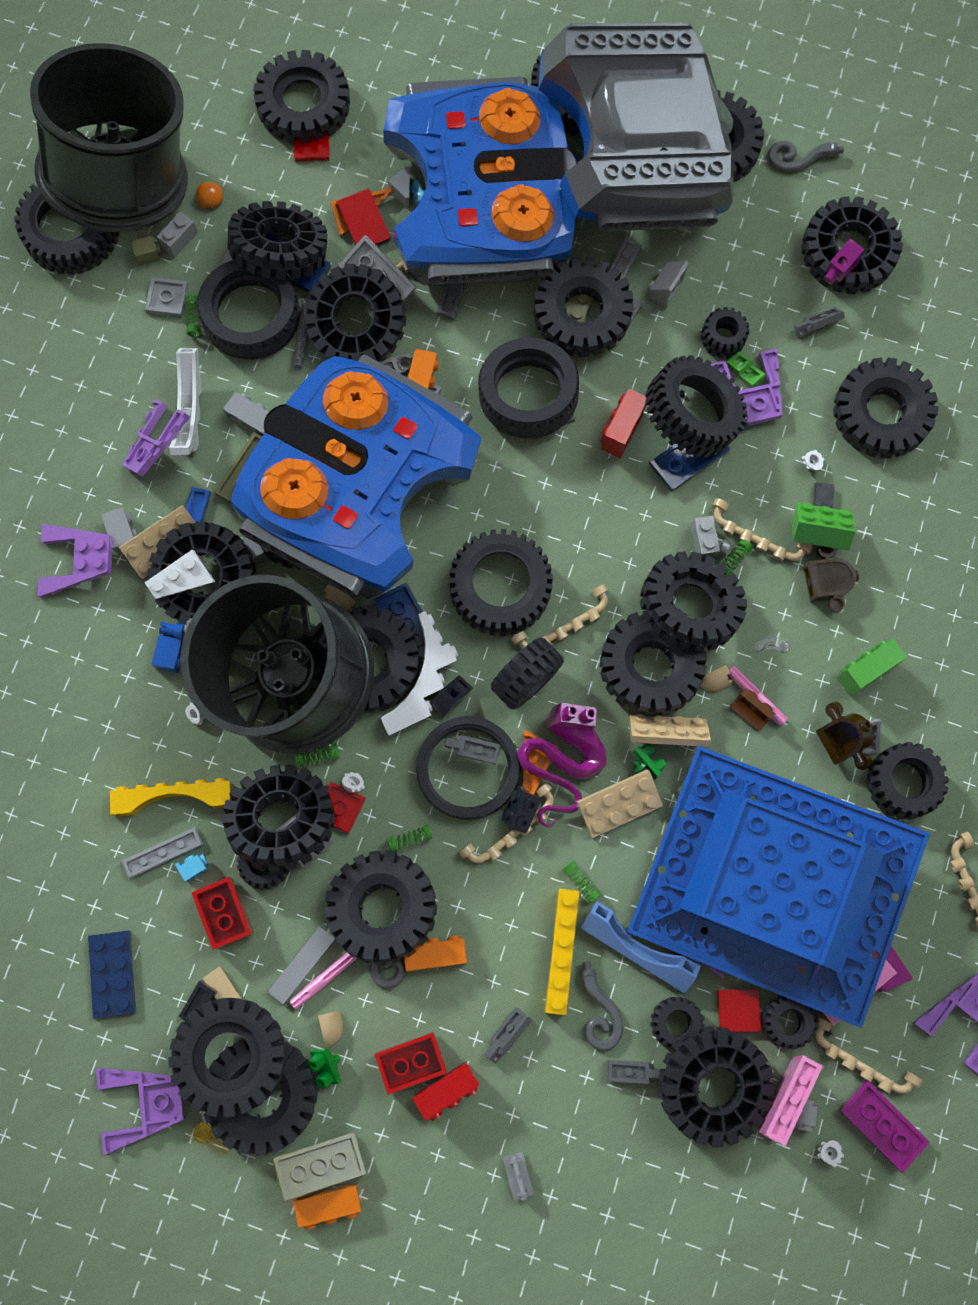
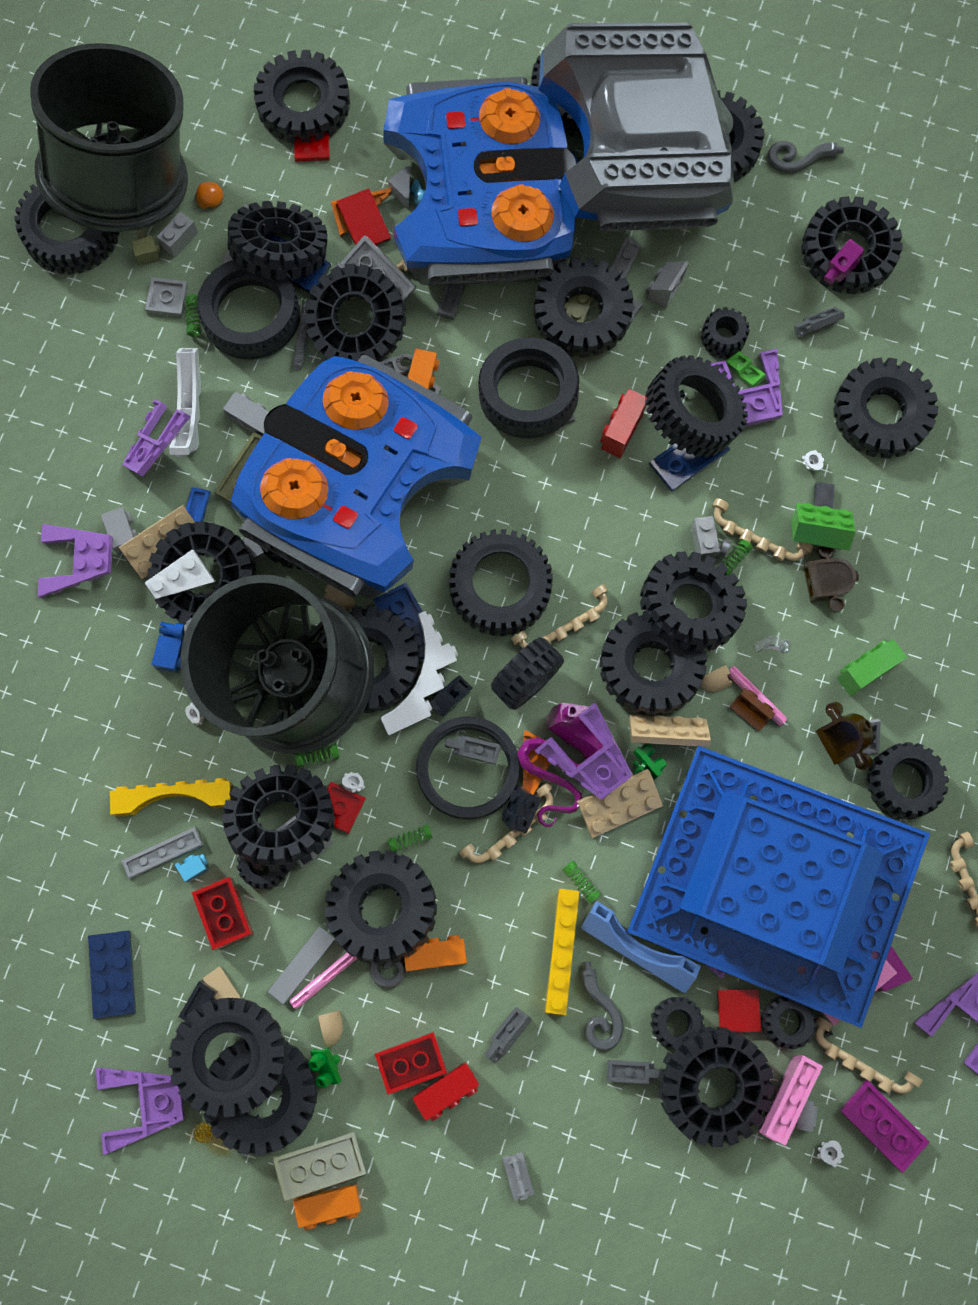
none -> medium lavender wing [535,703,632,800]

